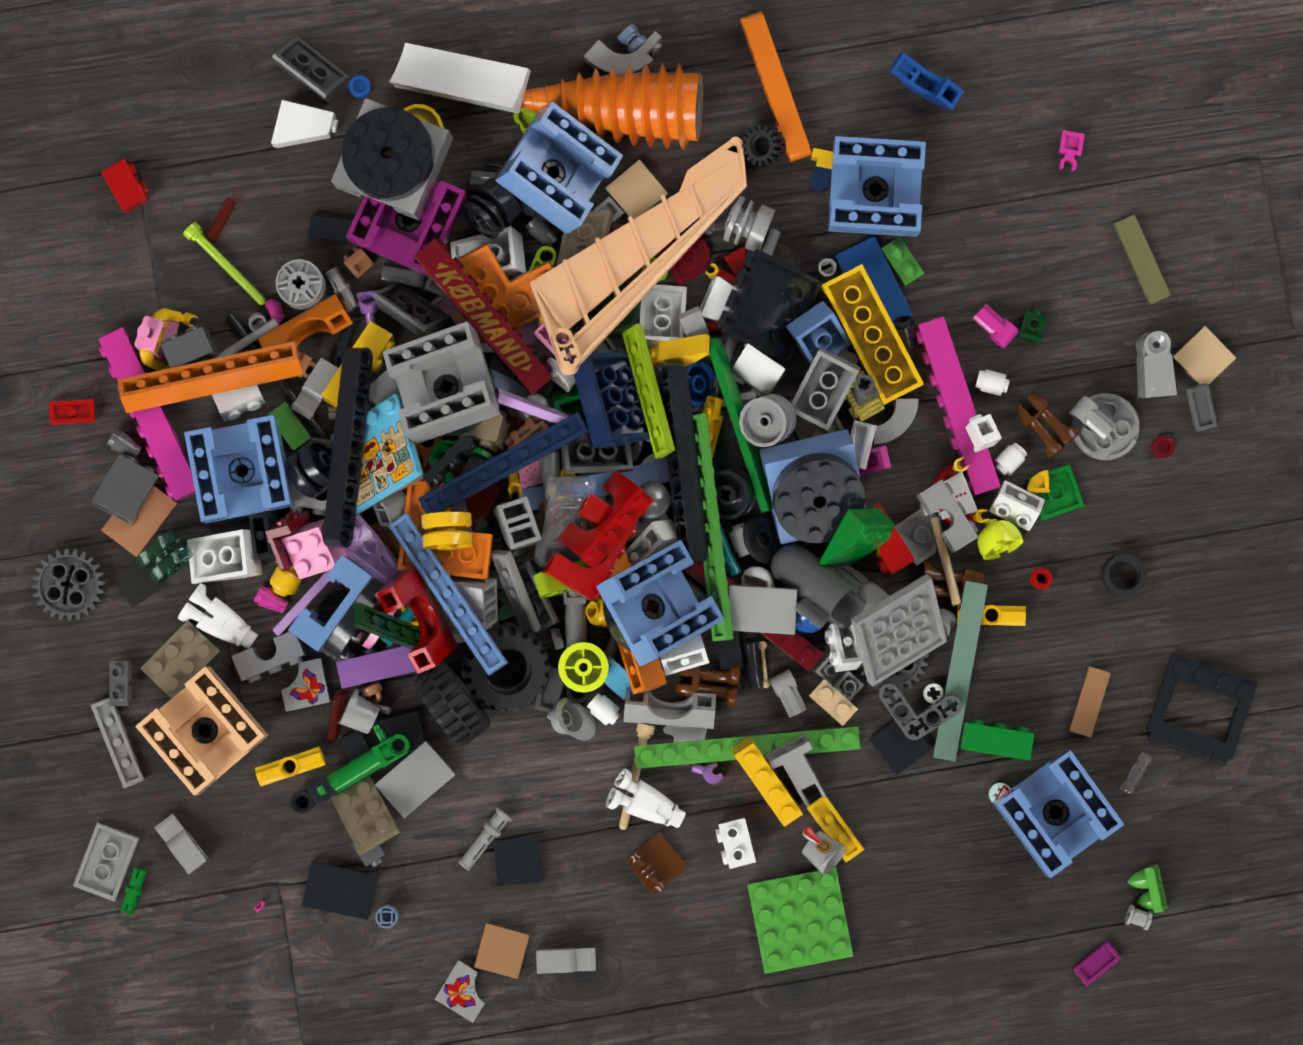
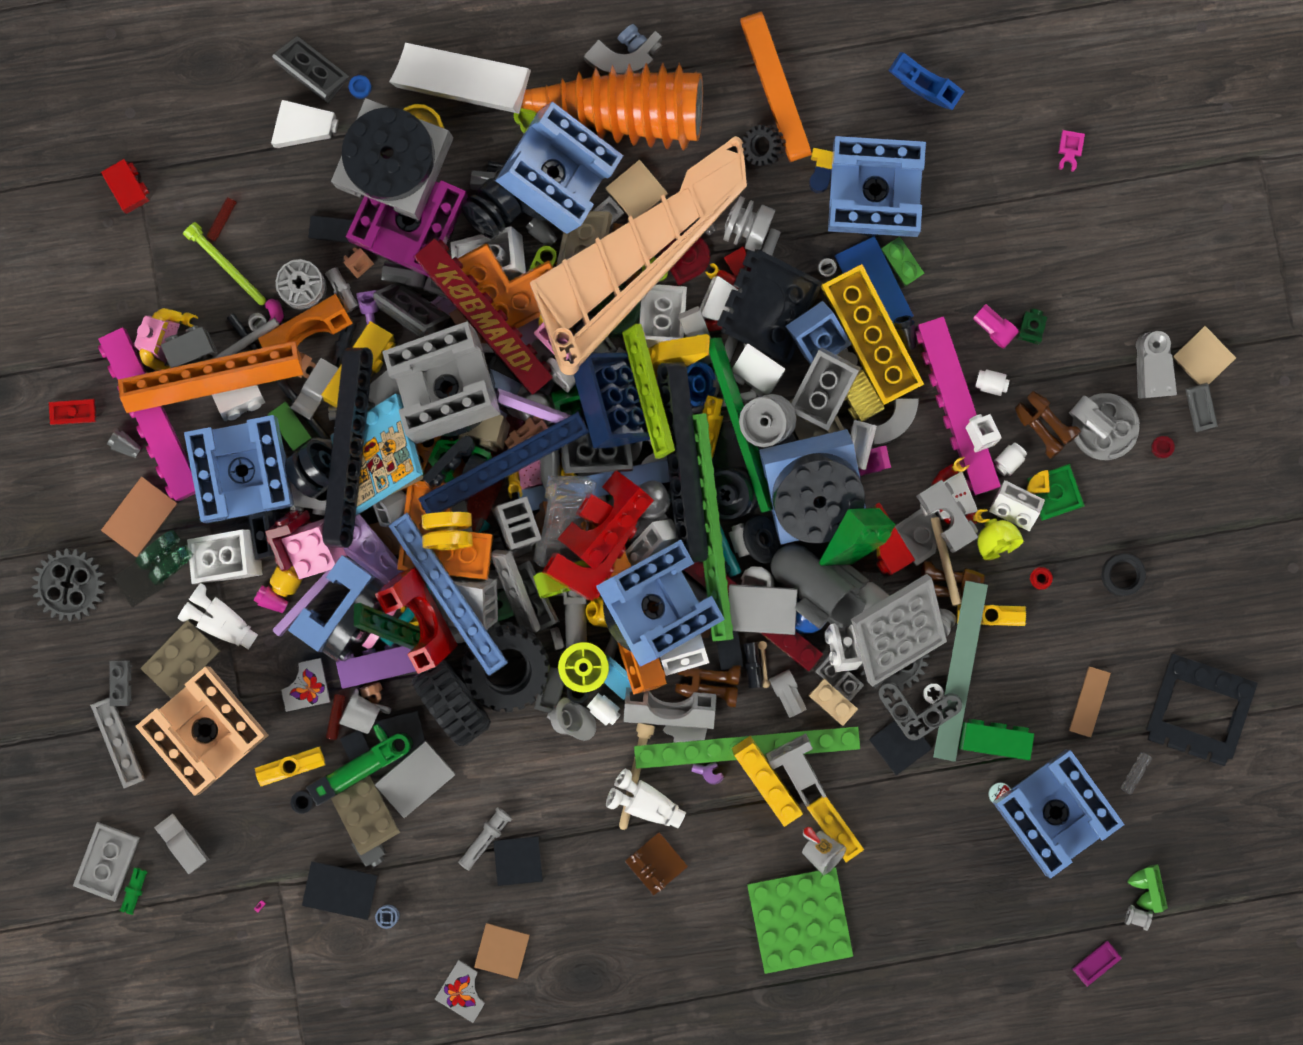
dark grey panel [92,454,160,526] -> none
light grey arch [231,632,307,684] -> none
light grey piece [536,947,596,974] -> none
white brick [715,817,756,869] -> none
dark grey piece [850,374,880,407] -> none
olive tile [1113,214,1171,306] -> none

